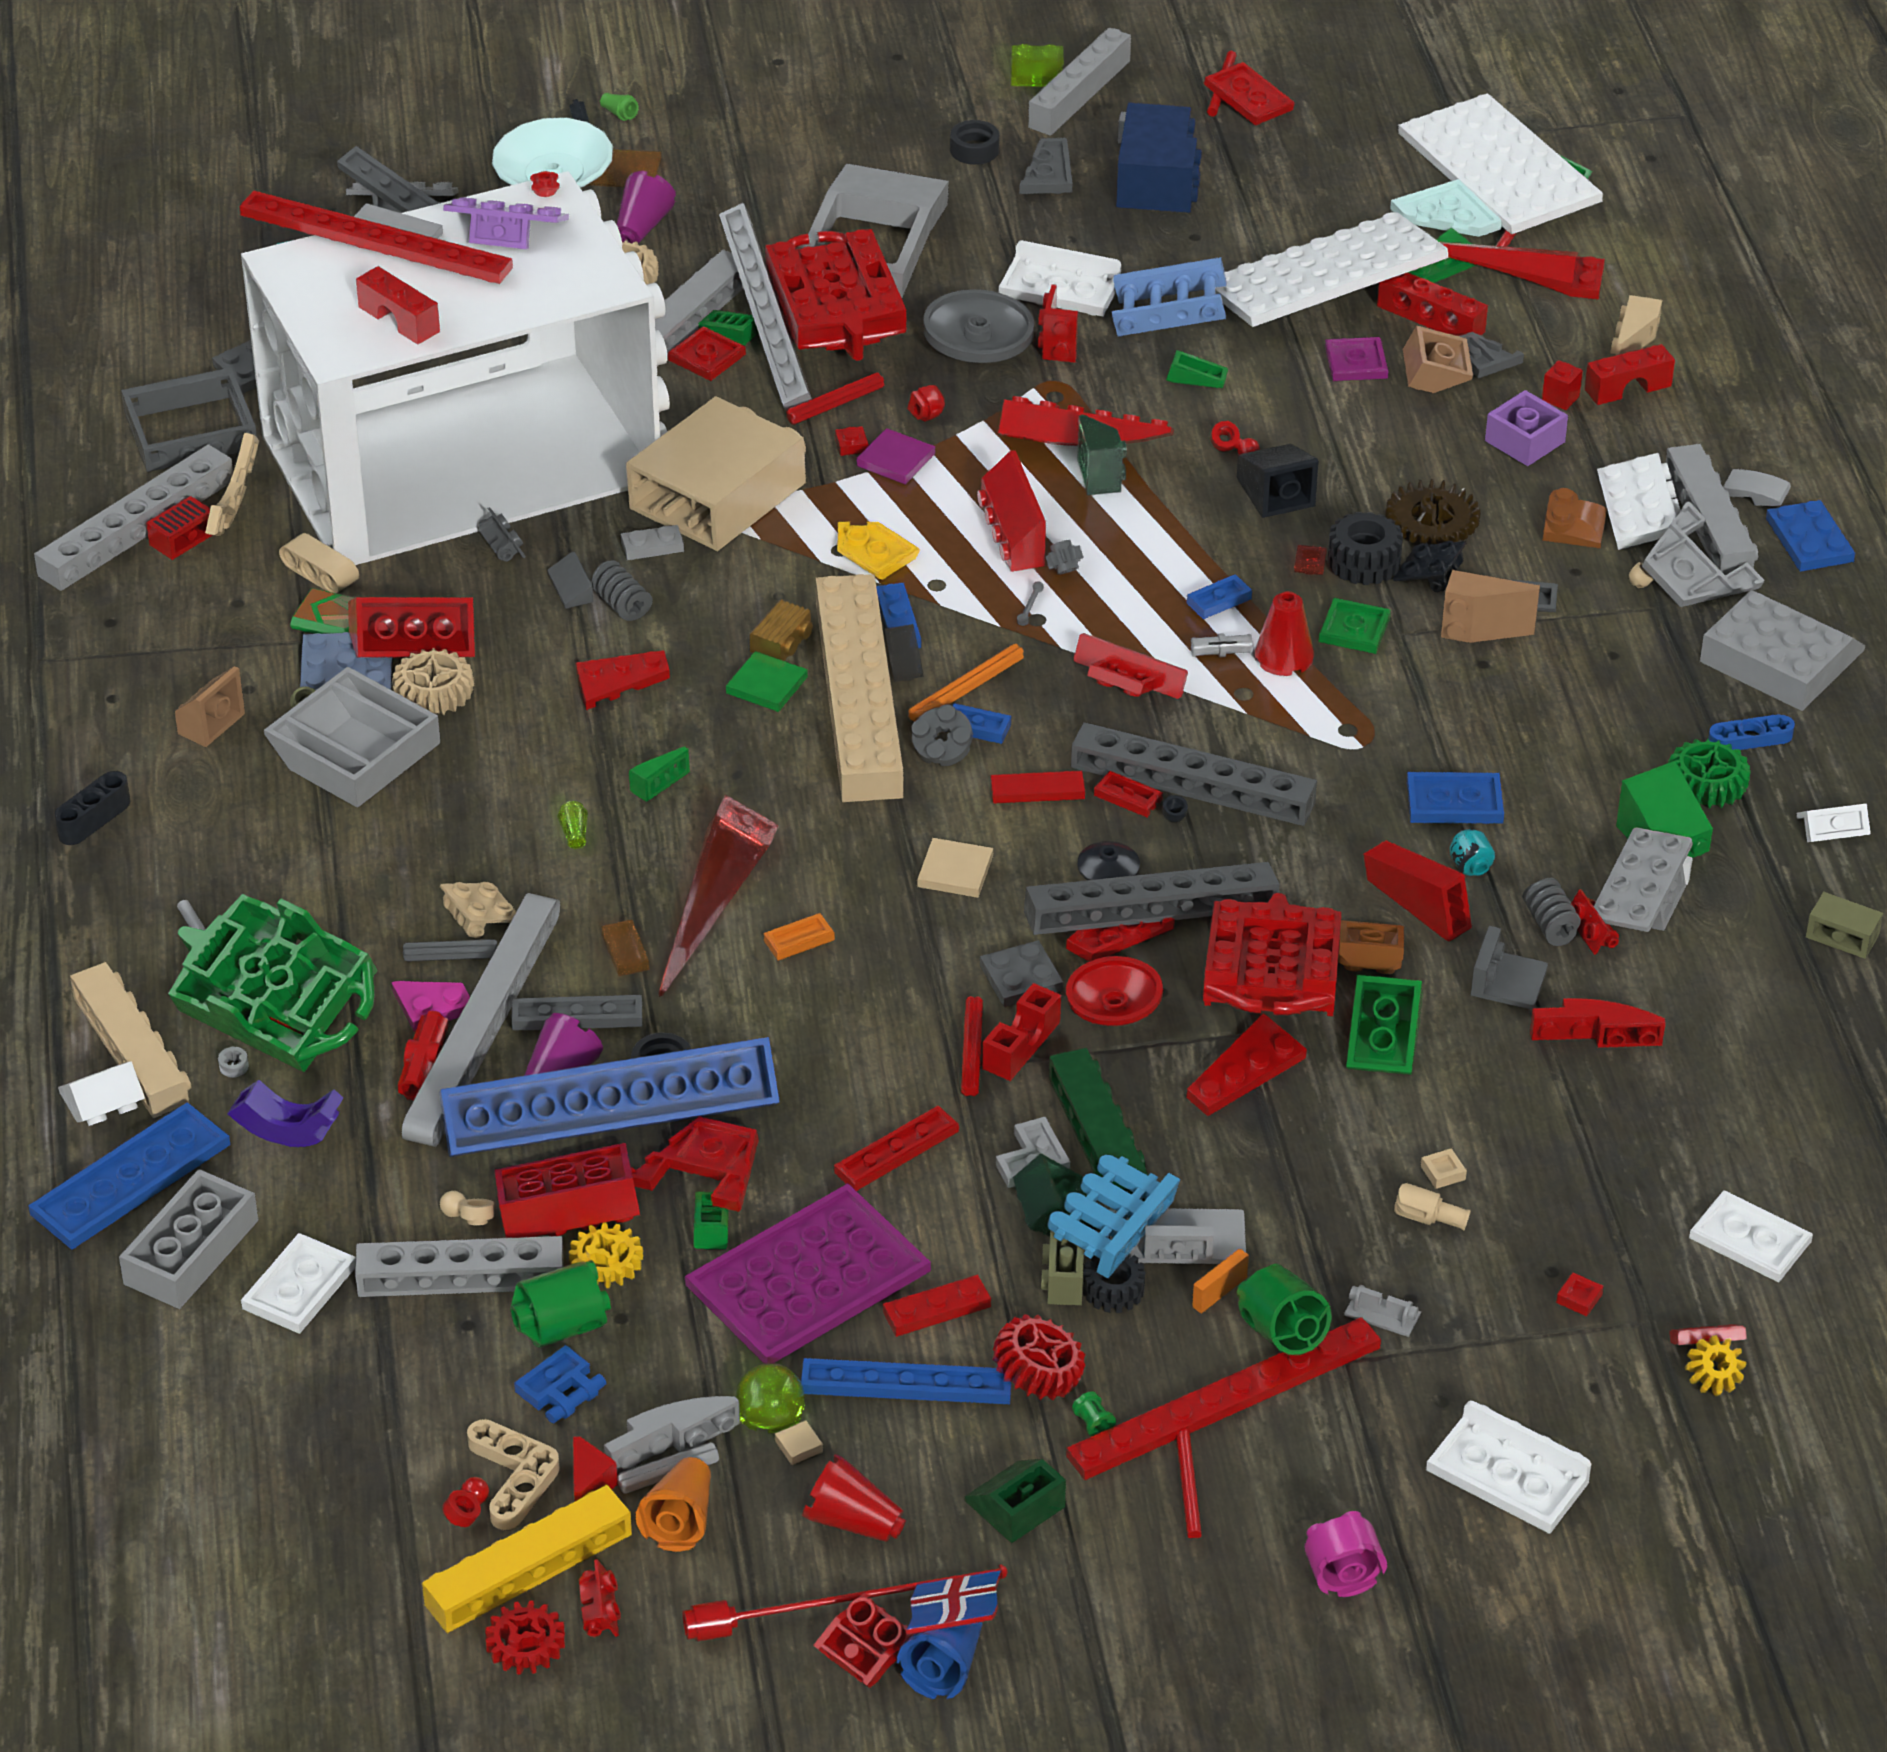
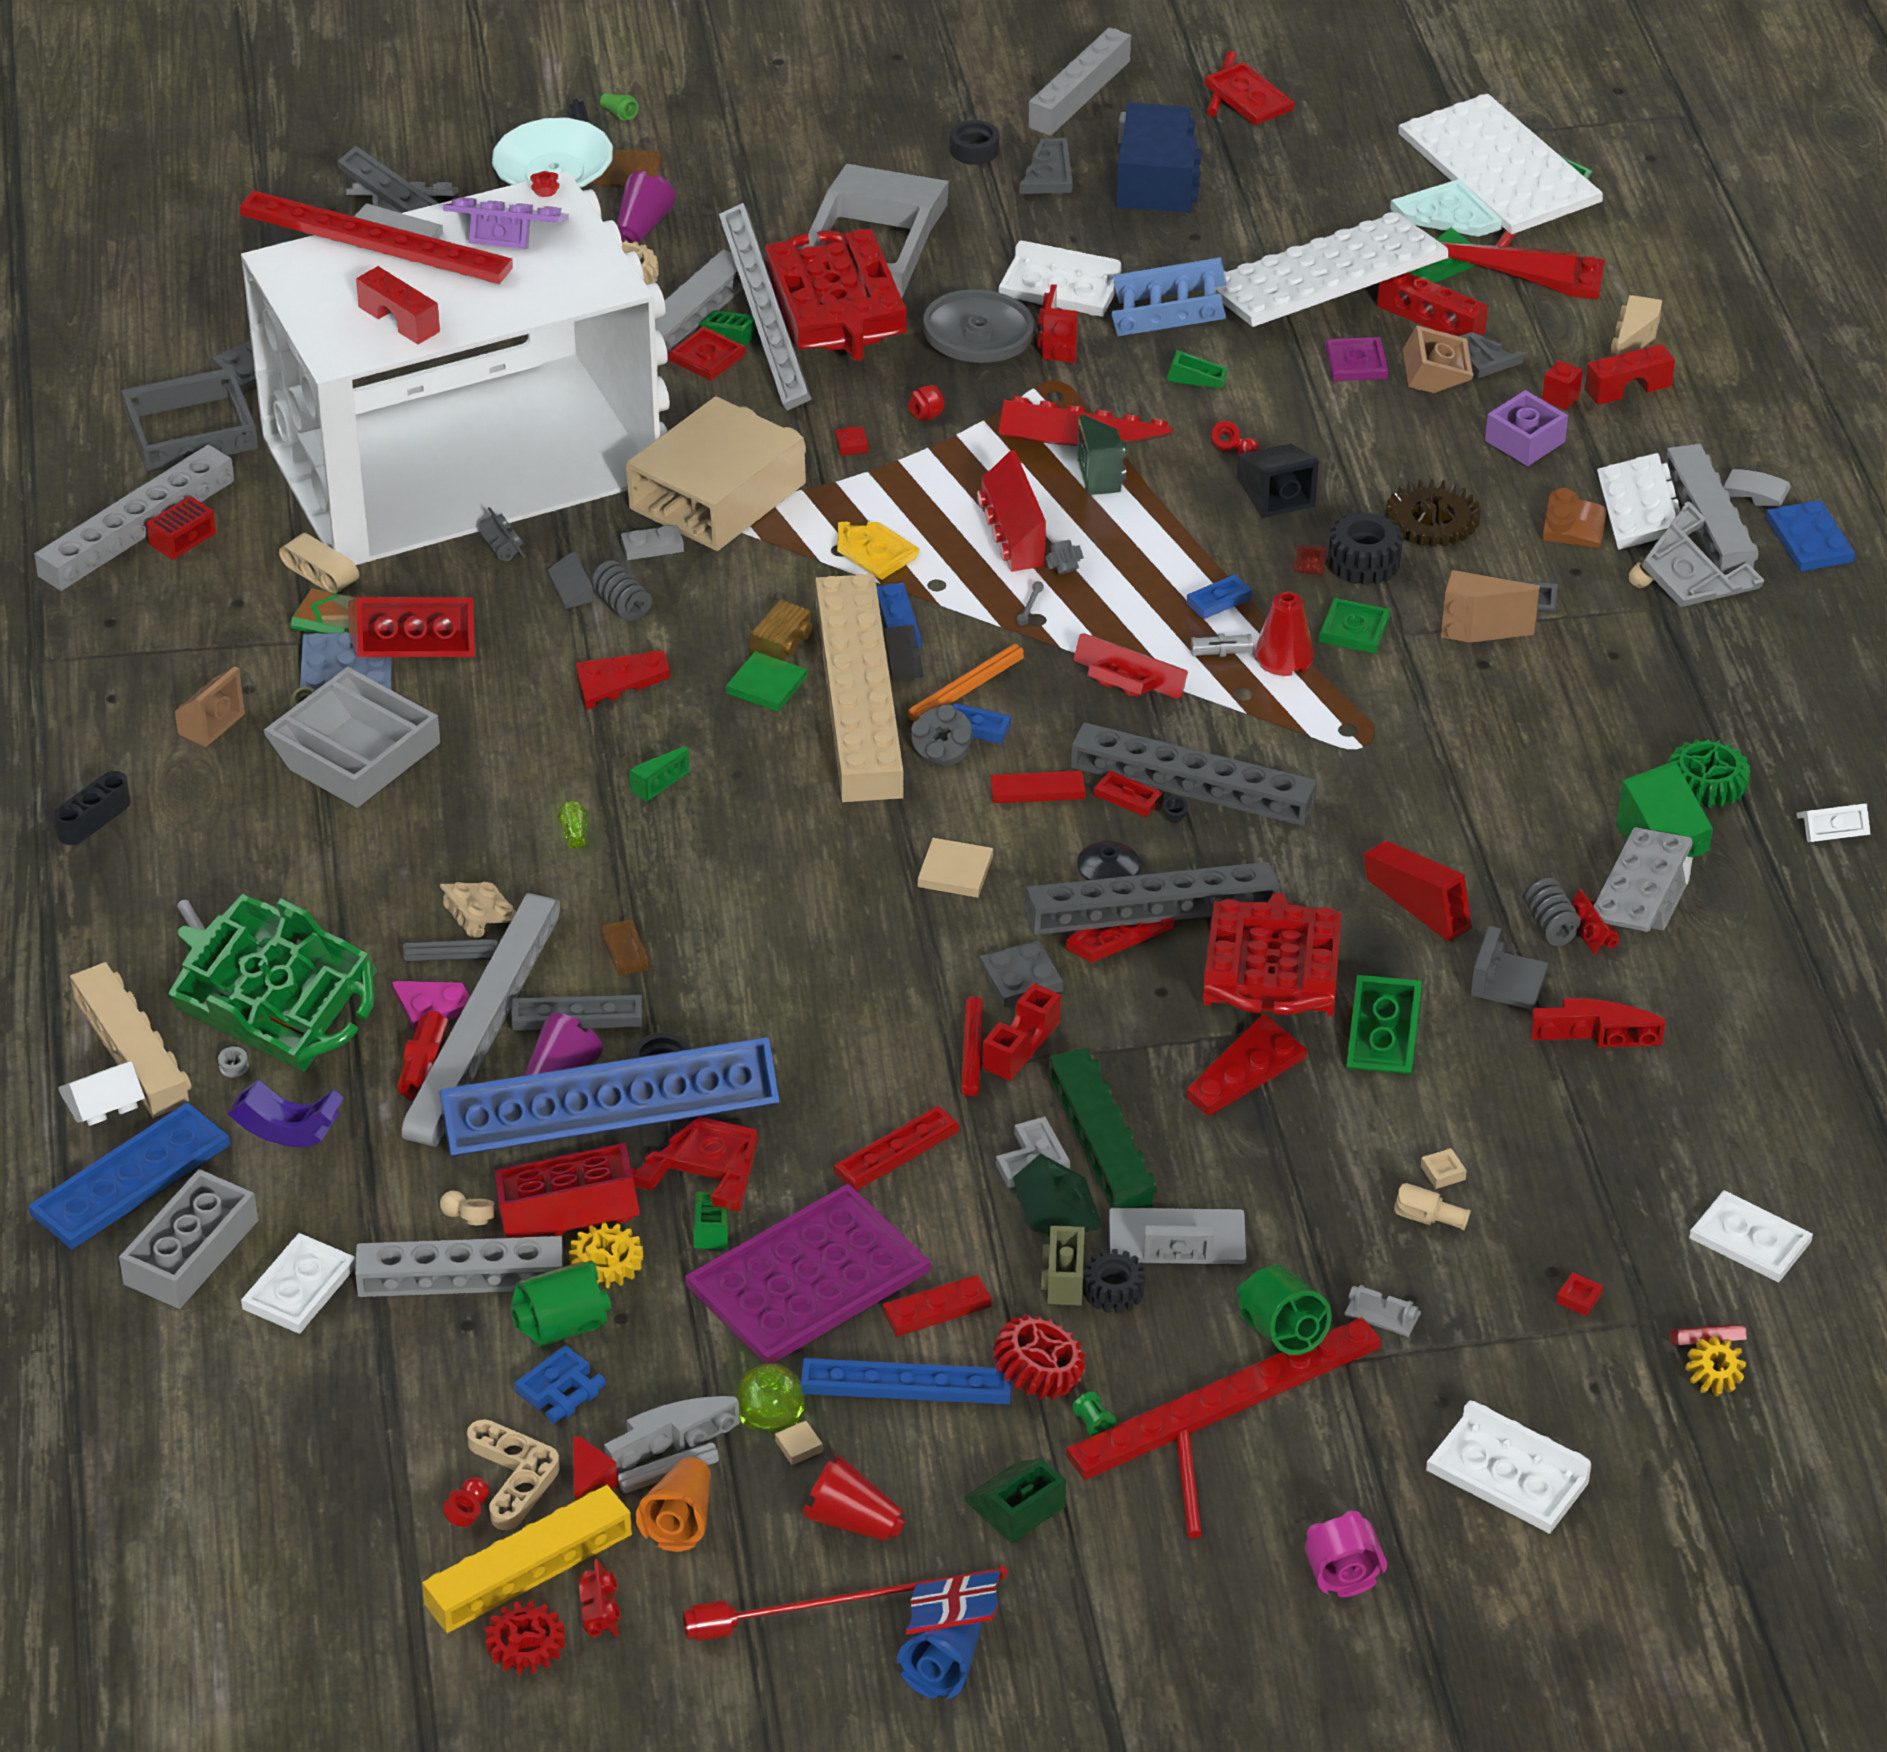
tan tile [205,433,259,536] -> none
tan gear [392,648,474,715] -> none
clear red plate [659,794,779,997] -> none
orange tile [763,913,835,960] -> none
red axle [786,373,884,425] -> none
red slope [813,1593,915,1688] -> none
magenta tile [857,428,935,484] -> none
clear neon green brick [1011,44,1063,86] -> none
dark azure fence [1048,1155,1180,1278] -> none
red dish [1066,956,1163,1026] -> none
orange tile [1193,1249,1249,1314] -> none
dark orange slope [1338,920,1404,974] -> none
black hinge [1393,541,1467,592] -> none
blue plate [1407,772,1504,824] -> none
teal head [1449,829,1495,876] -> none
light grey slope [1700,590,1865,711] -> none
blue beam [1708,714,1795,750] -> none
olive brick [1806,892,1883,959] -> none

